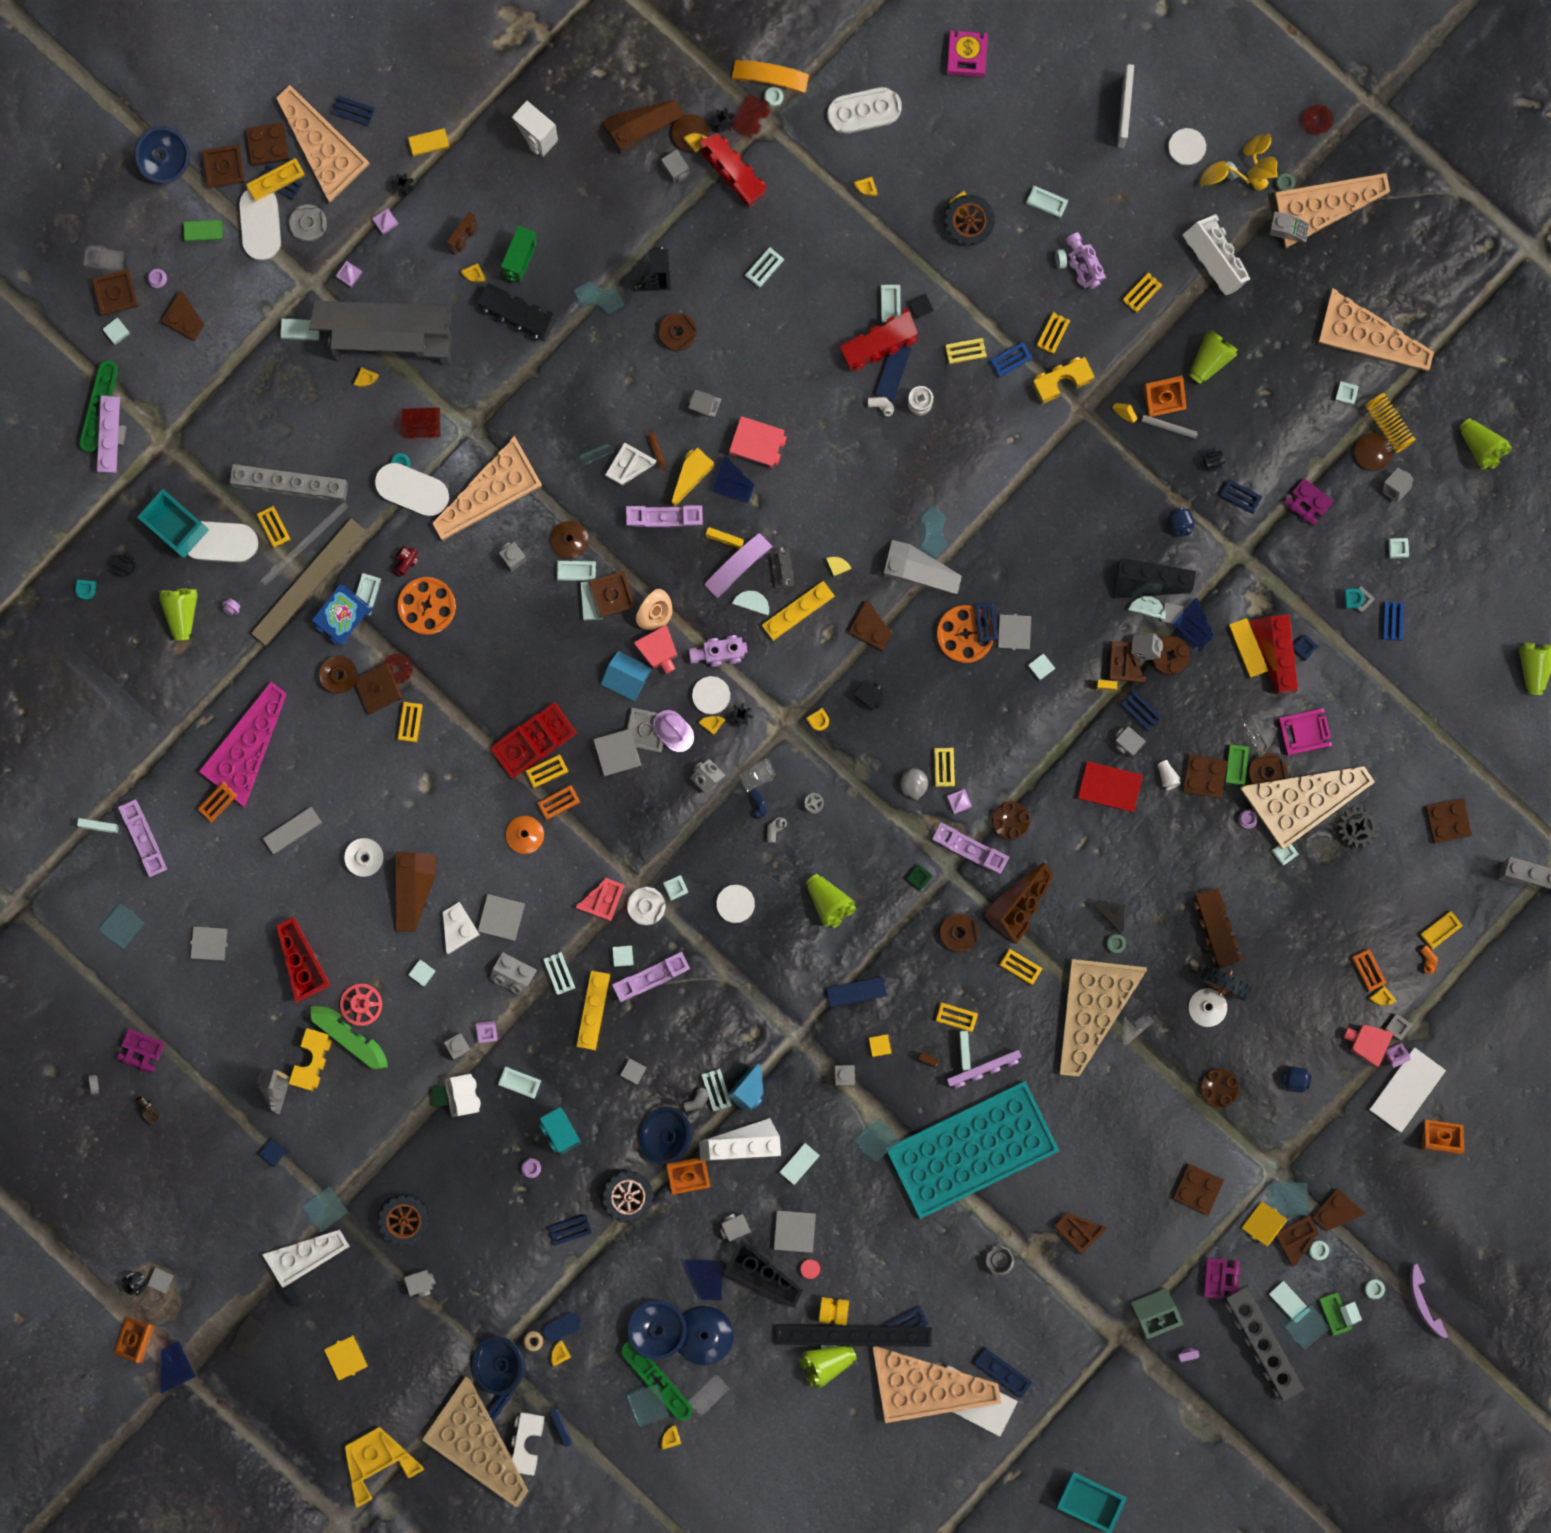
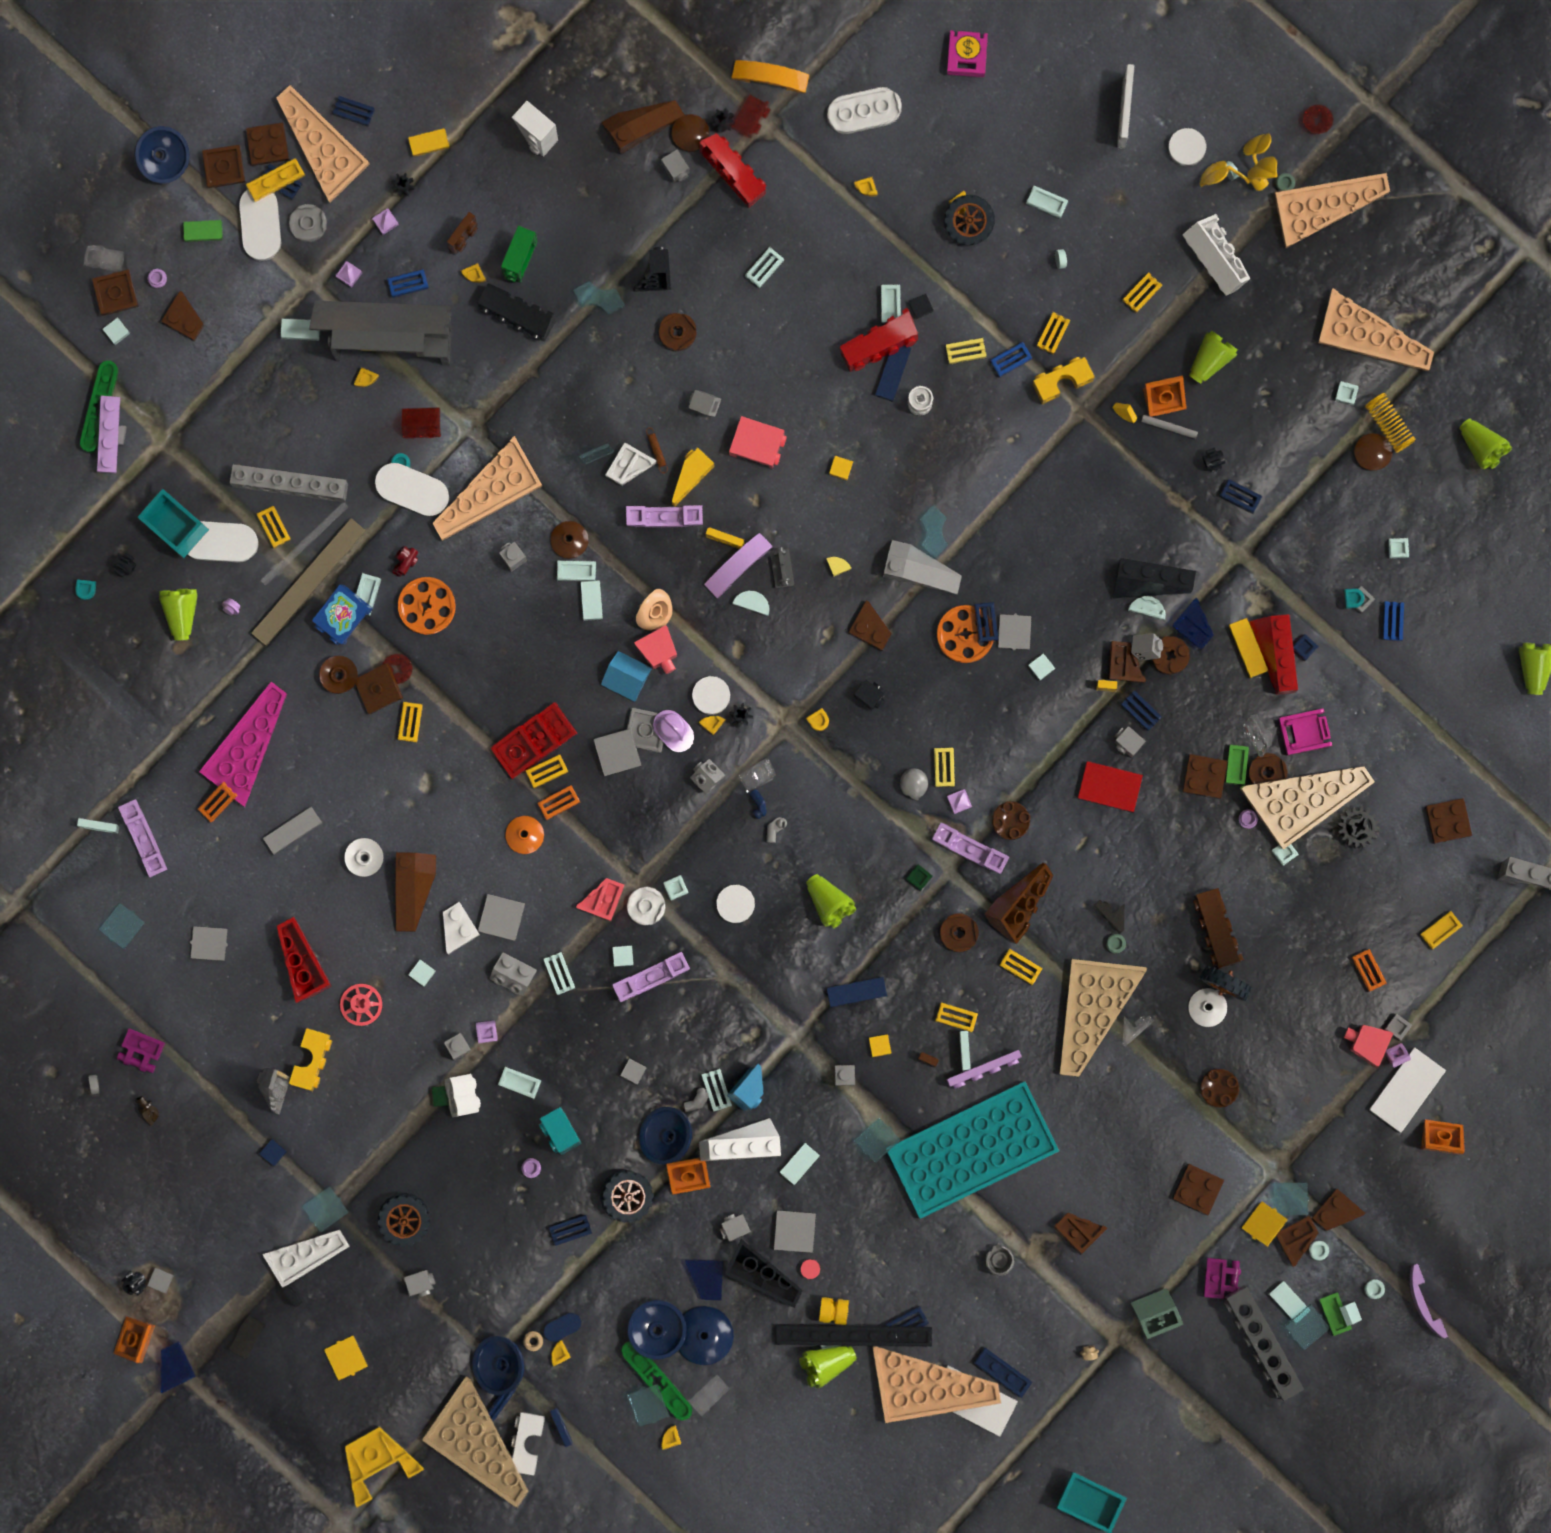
bright green brick [311,1006,388,1070] -> none
yellow plate [577,971,610,1051] -> none
reddish brown plate [587,571,636,618] -> none
yellow tile [683,133,707,152] -> none
lavender brick [689,635,747,667] -> none
clear blue wing [713,456,755,503] -> none
yellow plate [762,581,835,641] -> none
light aqua tile [764,87,783,107] -> none
light grey wheel [804,793,824,814] -> none
white arm [868,397,894,416] -> none
lavender brick [1065,232,1106,289] -> none
white cone [1157,760,1181,790] -> none
light grey tile [1161,603,1184,625] -> none
dark blue head [1168,507,1195,537] -> none
lavender tile [1177,1348,1200,1362] -> none
light grey slope [1269,211,1309,243] -> none
dark blue head [1282,1066,1311,1093] -> none
magenta plate [1284,478,1334,526] -> none
yellow tile [1369,986,1396,1006] -> none
light grey brick [1383,468,1413,503] -> none
orange arm [1420,945,1438,974] -> none
none -> blue tile [387,269,429,298]
none -> yellow tile [829,456,853,481]
none -> tan plate [1080,1345,1099,1361]

